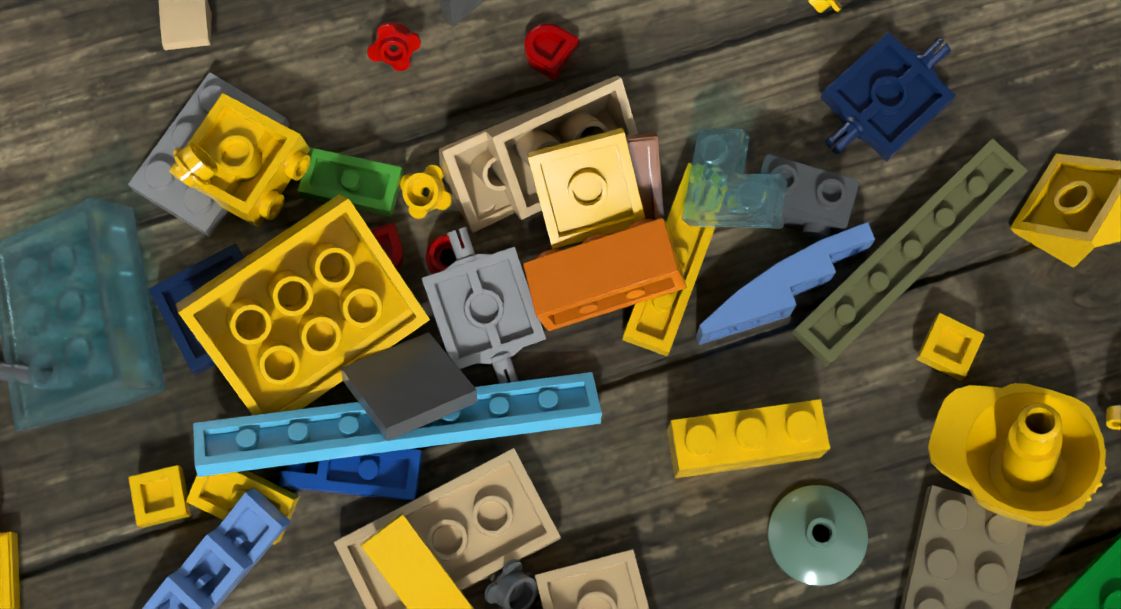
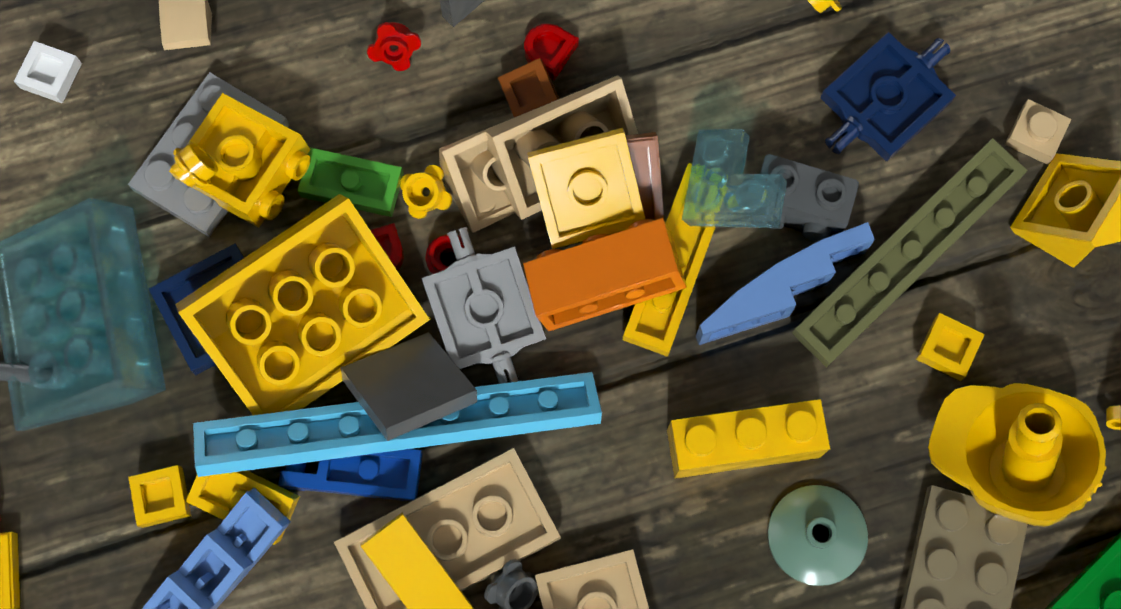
none -> white plate [14,41,82,103]
none -> dark orange plate [498,58,559,118]
none -> tan plate [1005,99,1071,165]

